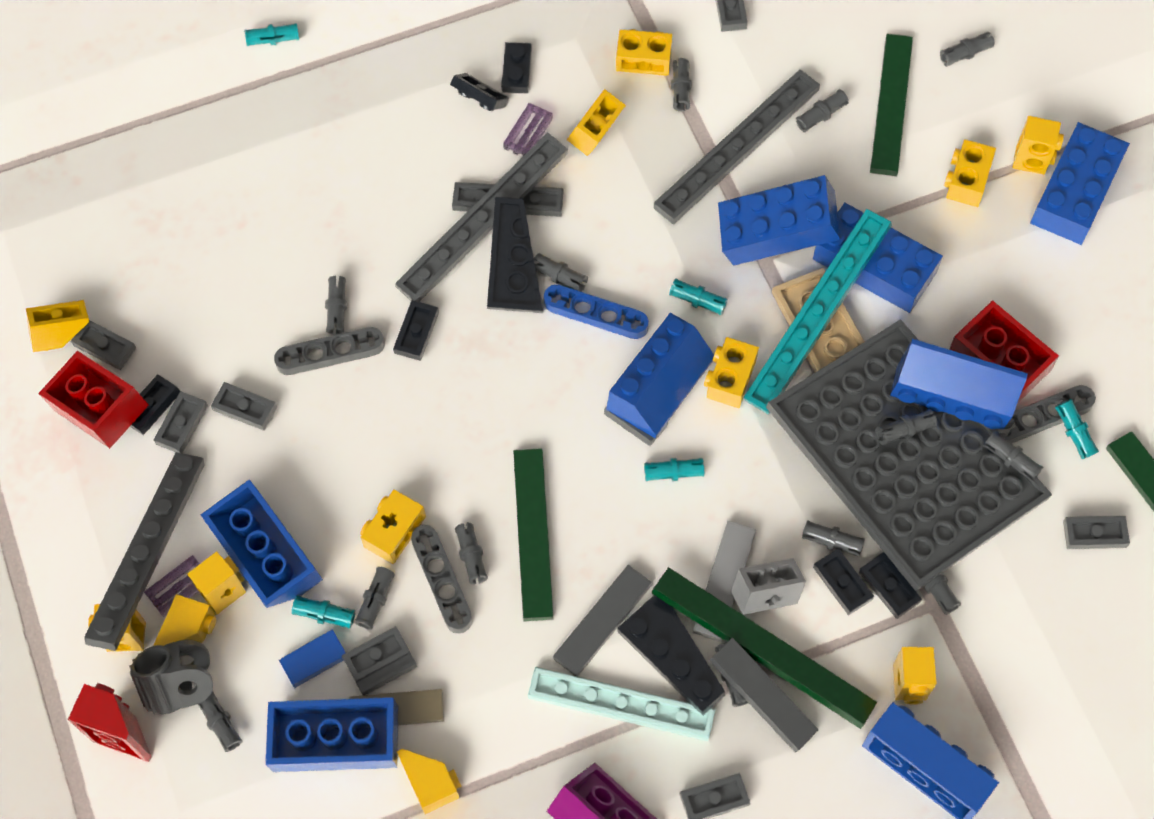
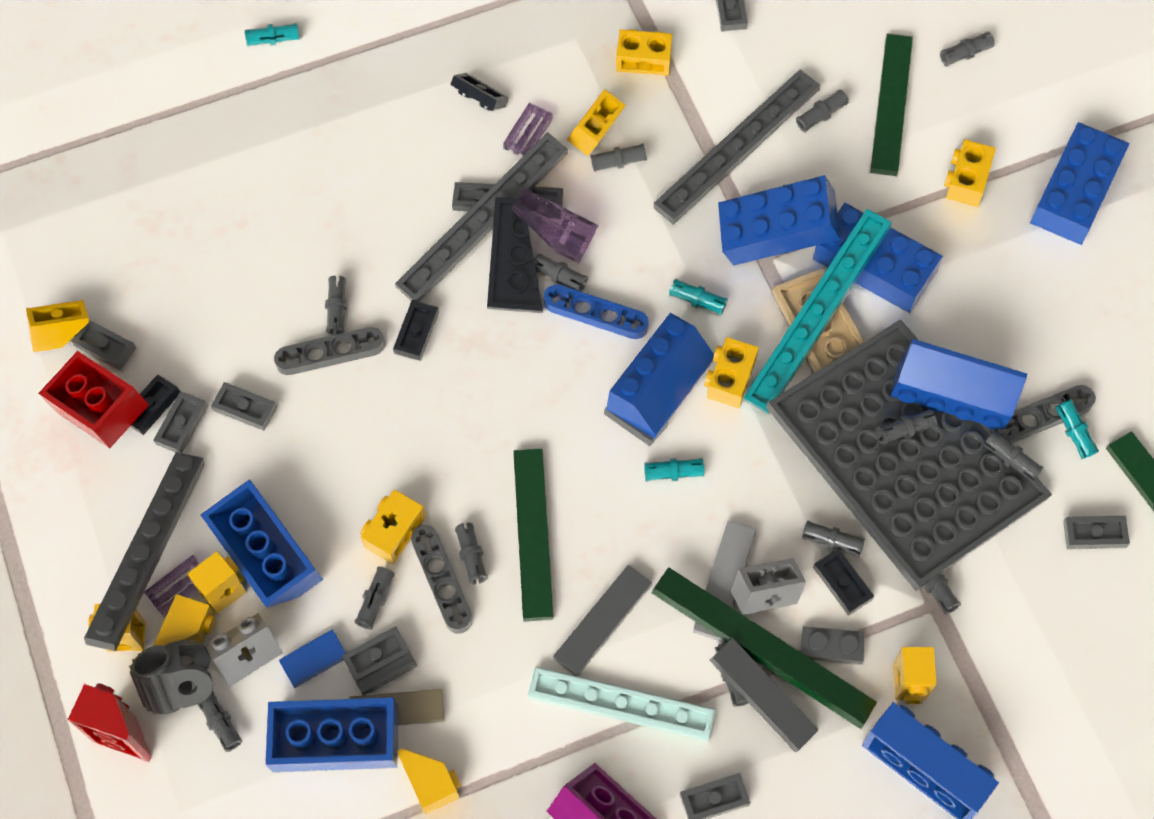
teal pin [291,595,356,629] -> none
black plate [501,42,532,94] -> none
black wing [617,595,725,716] -> none
dark grey pin [671,58,692,111] -> none
black plate [859,552,922,619] -> none
red brick [949,300,1059,404] -> none
yellow brick [1012,116,1064,175] -> none
none -> light grey brick [205,613,283,686]
none -> clear purple slope [512,187,598,263]
none -> dark grey pin [590,143,647,172]
none -> dark grey plate [801,626,864,665]

